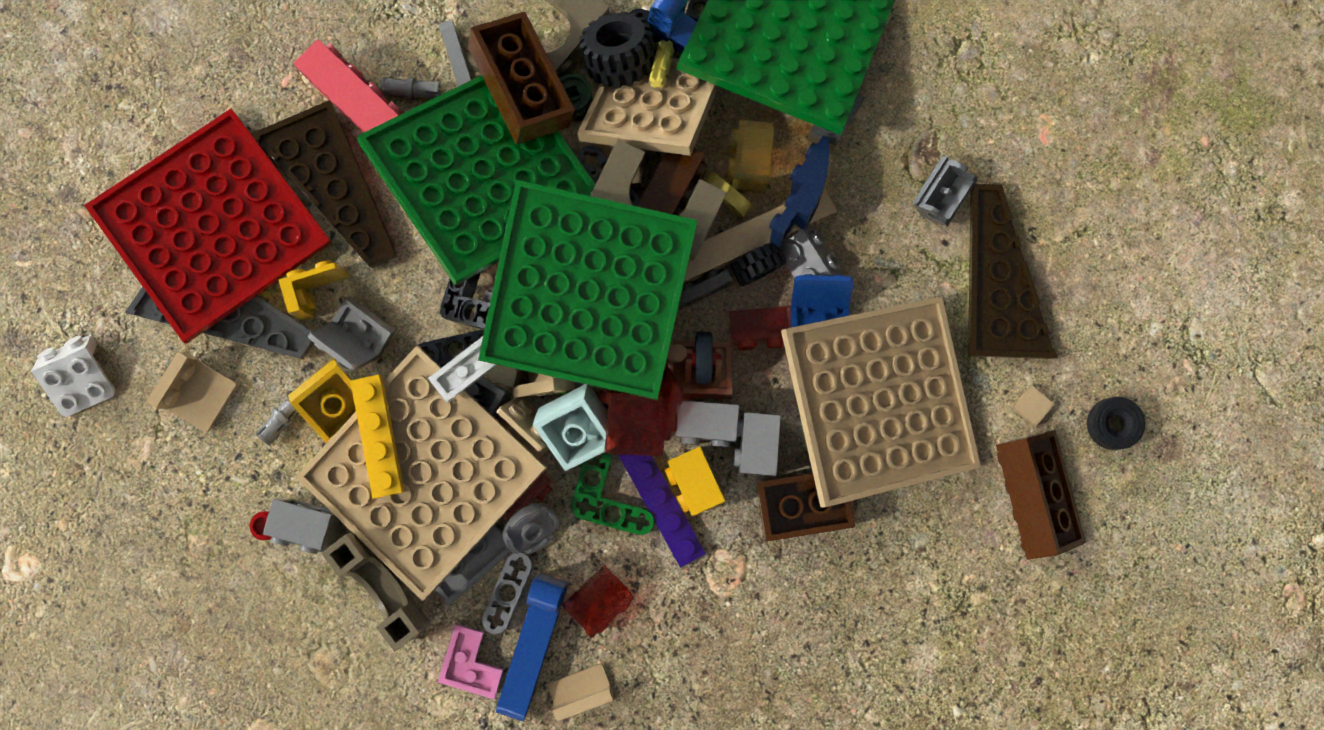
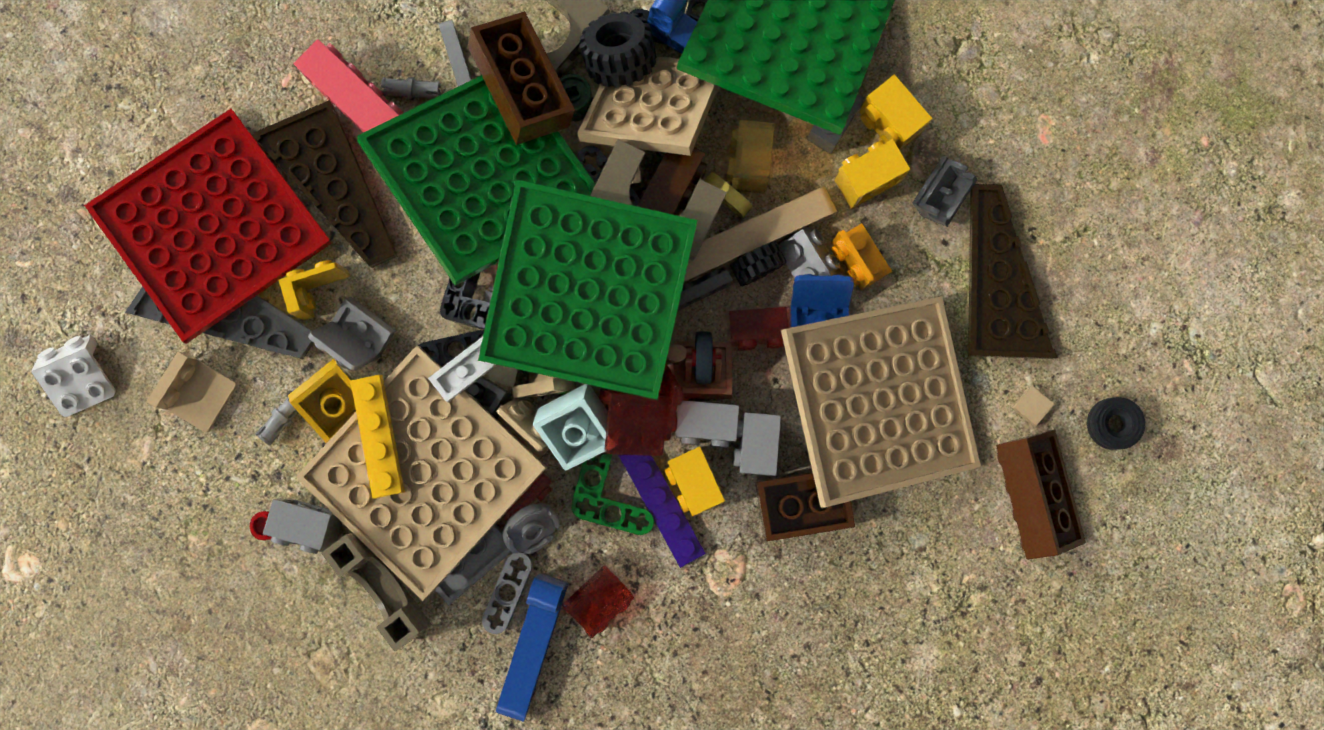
bright pink plate [438,624,504,699] -> none
tan panel [548,663,614,722] -> none
light yellow axle [649,40,674,88] -> none
dark blue slope [769,135,830,247] -> none
none -> light orange bracket [831,223,892,291]
none -> yellow brick [834,139,911,209]
none -> yellow brick [859,74,933,151]

